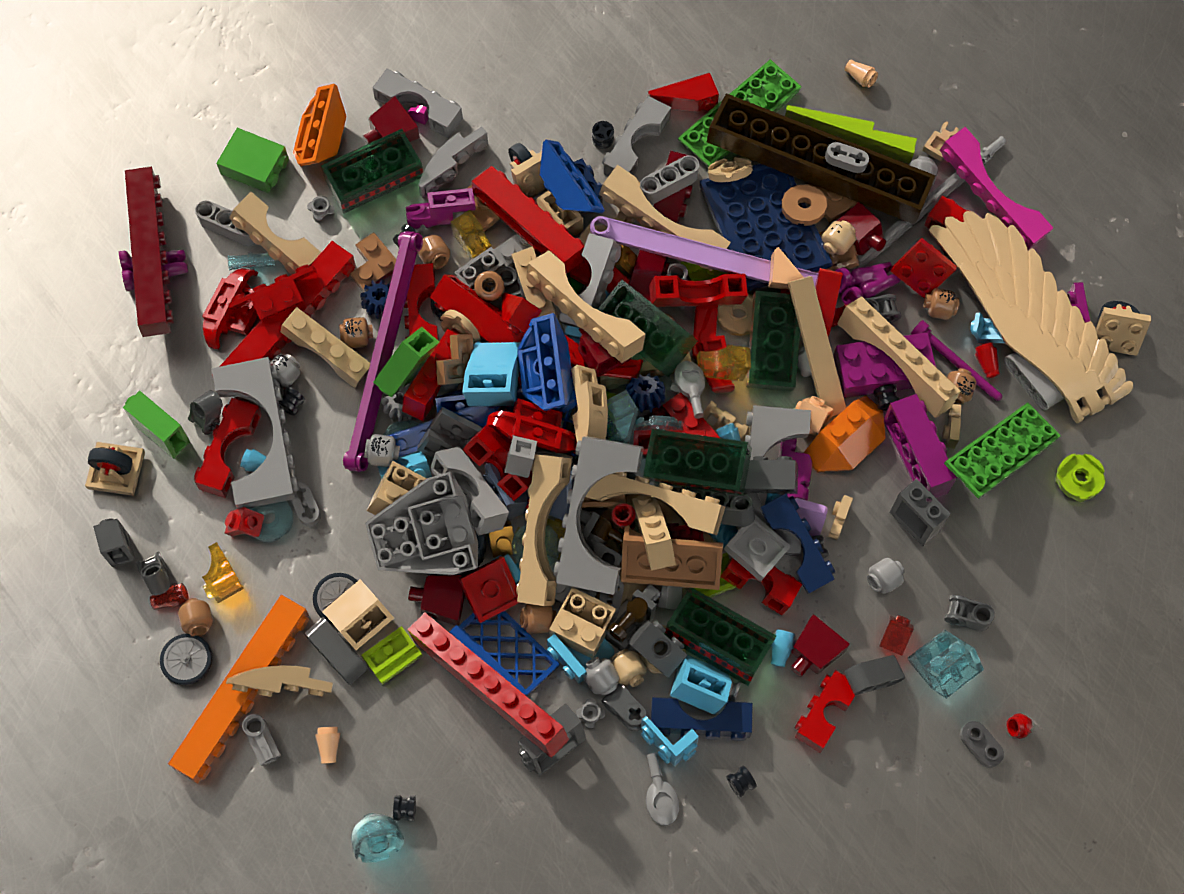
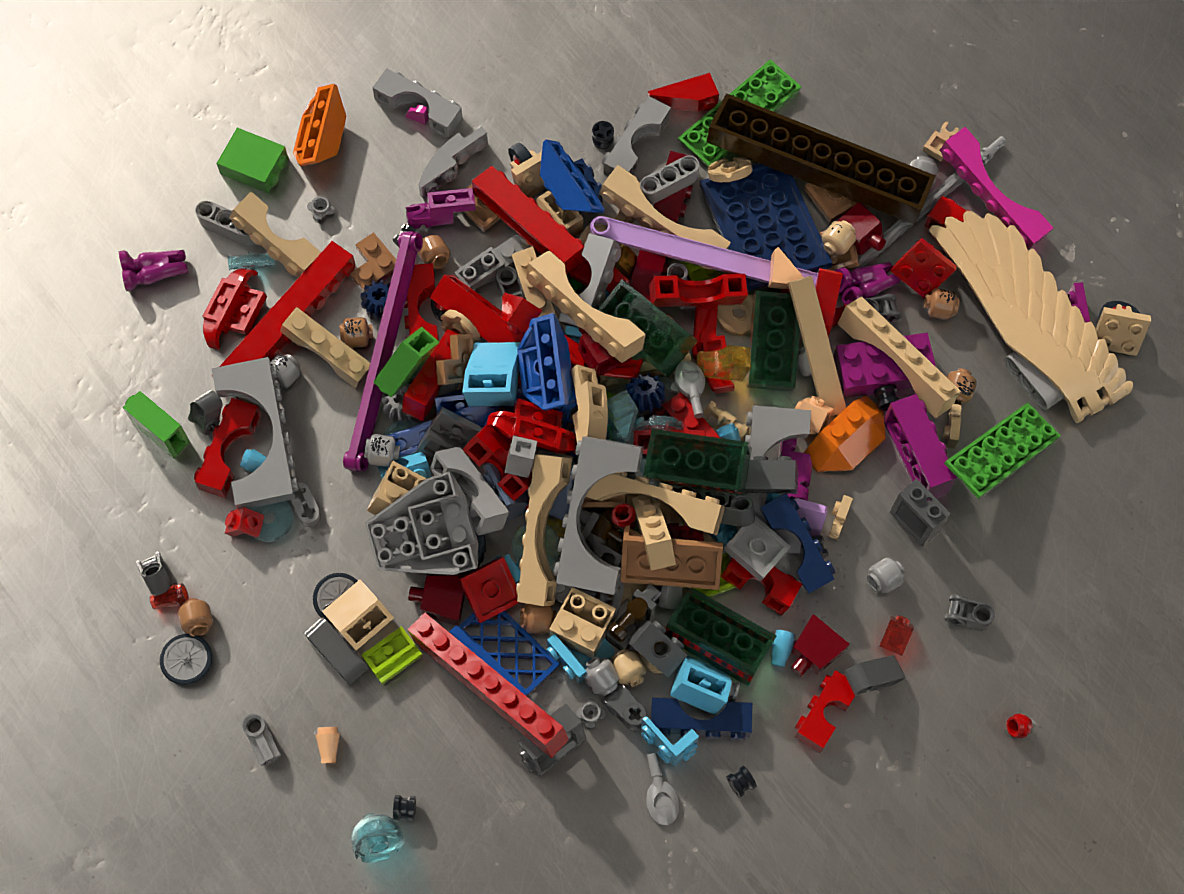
tan plate [85,442,145,496] -> none
dark grey brick [93,518,136,567] -> none
dark red brick [125,166,174,337] -> none
orange brick [168,594,309,784] -> none
clear yellow arch [202,542,244,603] -> none
tan slope [226,665,333,697] -> none
red bracket [228,264,317,321] -> none
black wheel [279,387,305,416] -> none
clear green brick [321,129,423,214] -> none
dark red torso [363,97,420,151] -> none
clear yellow arch [451,210,494,259] -> none
medium nougat head [474,271,505,302] -> none
pearl gold bracket [489,521,517,558] -> none
medium nougat tile [782,185,827,226] -> none
lime slope [785,105,917,164] -> none
light grey beam [825,142,869,173] -> none
light nougat cone [845,60,878,88] -> none
clear light blue slope [908,630,984,699] -> none
magenta piece [911,320,1002,401] -> none
flat silver plate [960,721,1004,768] -> none
medium azure bracket [970,313,1005,343] -> none
red cone [974,343,1000,379] -> none
lime plate [1055,454,1105,502] -> none

